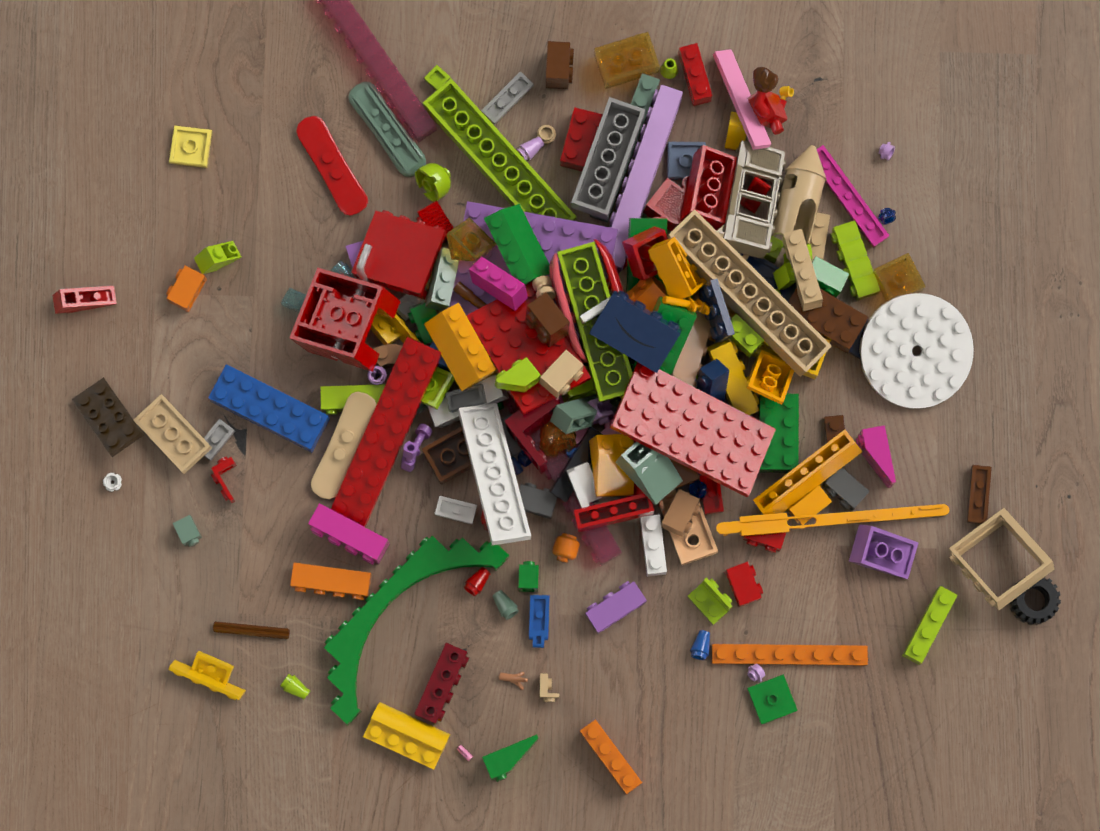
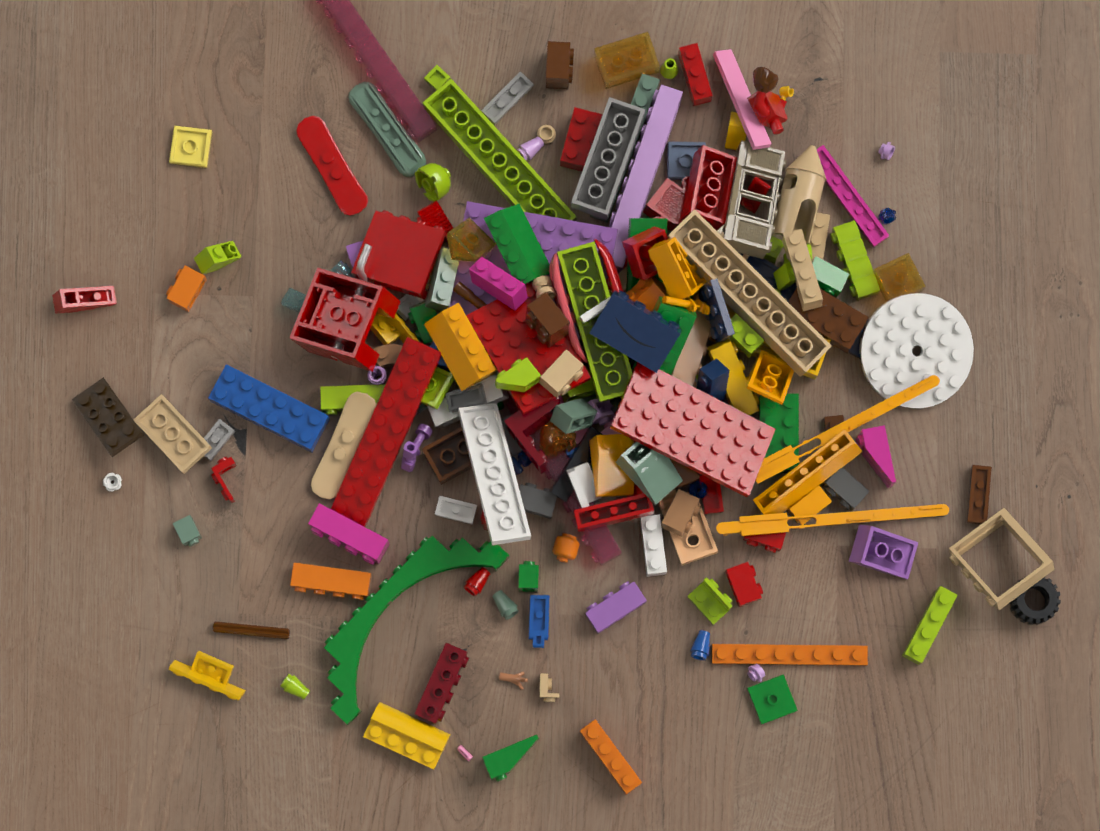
none -> light orange piece [755,375,940,484]

